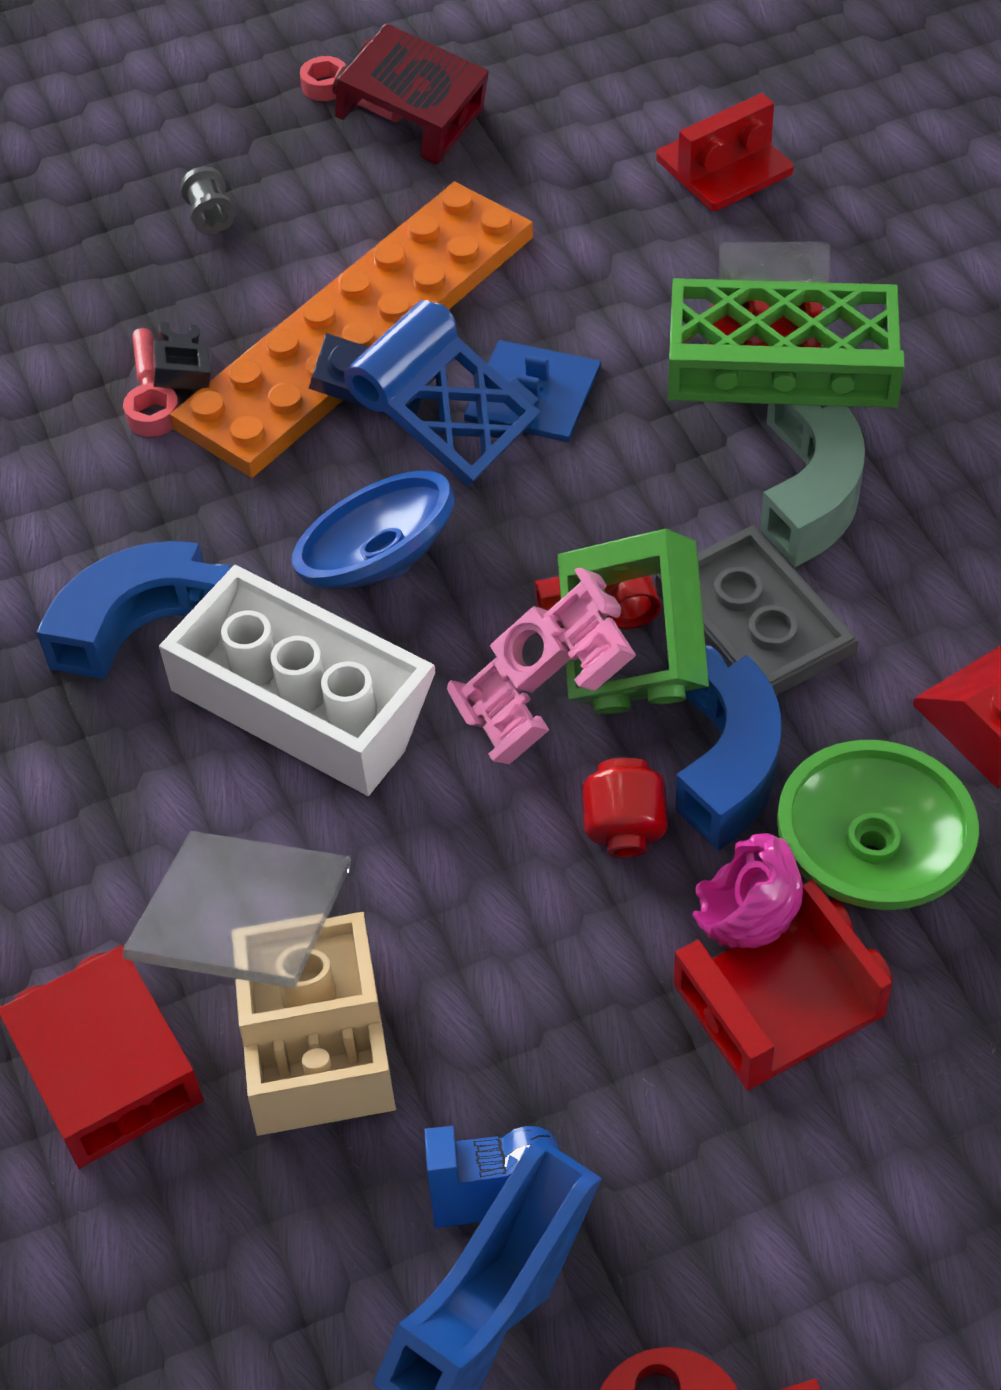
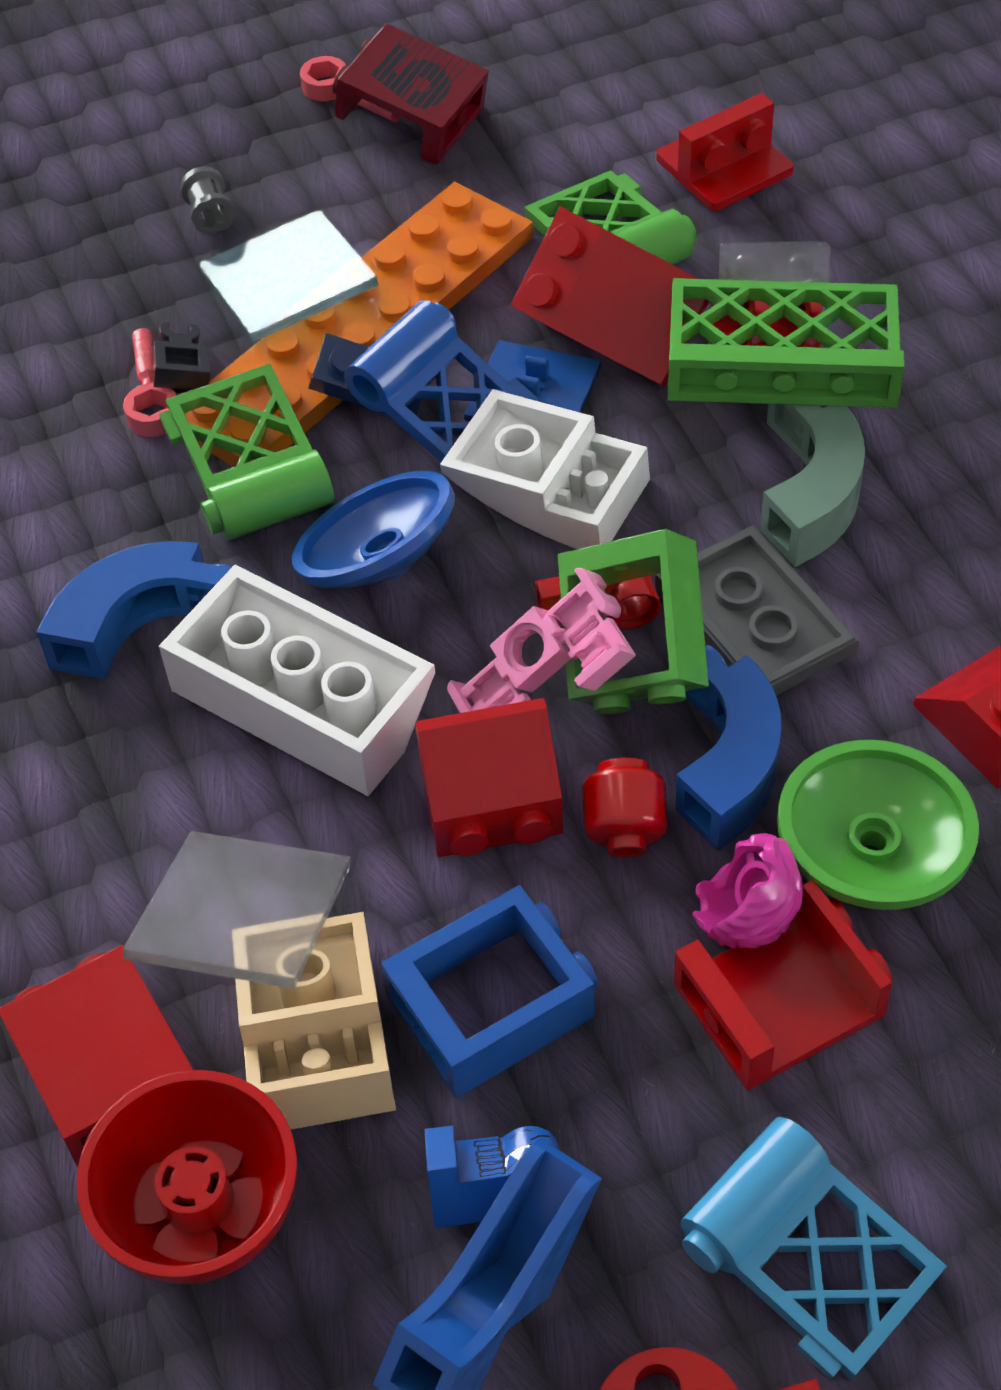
none -> red piece [76,1070,298,1285]
none -> bright green piece [159,363,335,541]
none -> clear light blue piece [199,210,379,342]
none -> blue window [381,885,598,1098]
none -> red slope [415,698,563,857]
none -> white slope [440,389,650,549]
none -> red slope [510,206,710,386]
none -> bright green piece [524,170,697,265]
none -> dark azure piece [681,1117,947,1381]

